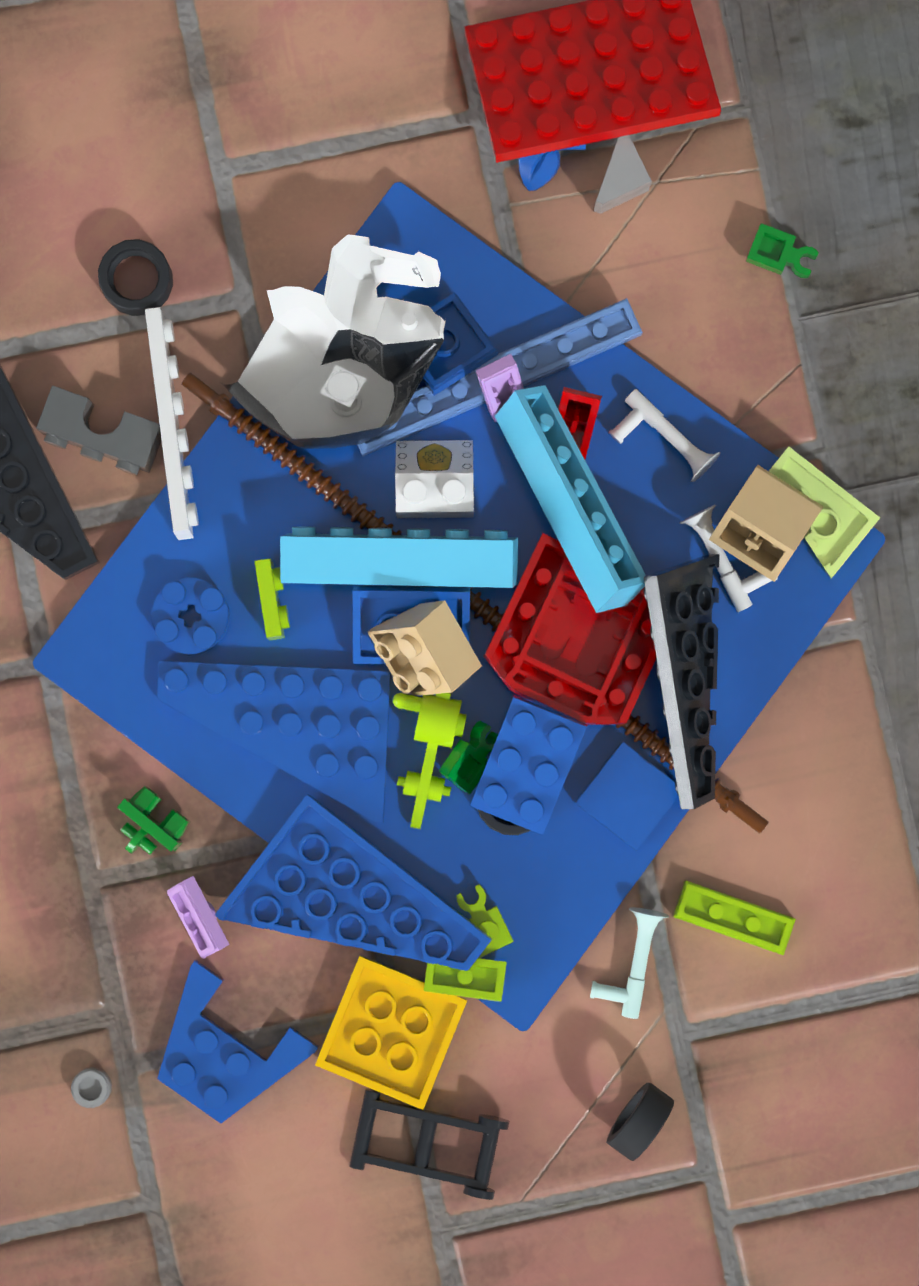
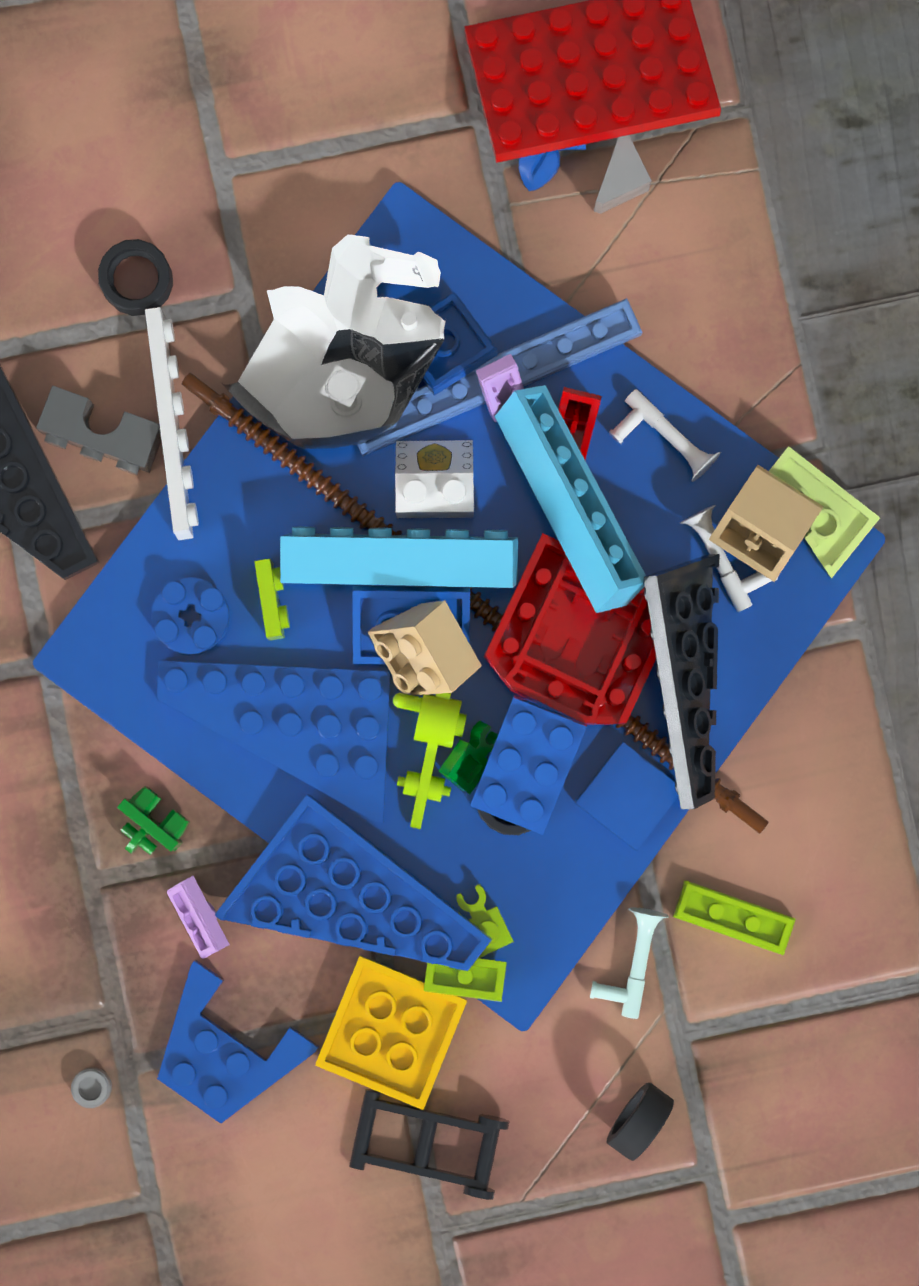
green plate [746,223,819,278] -> none

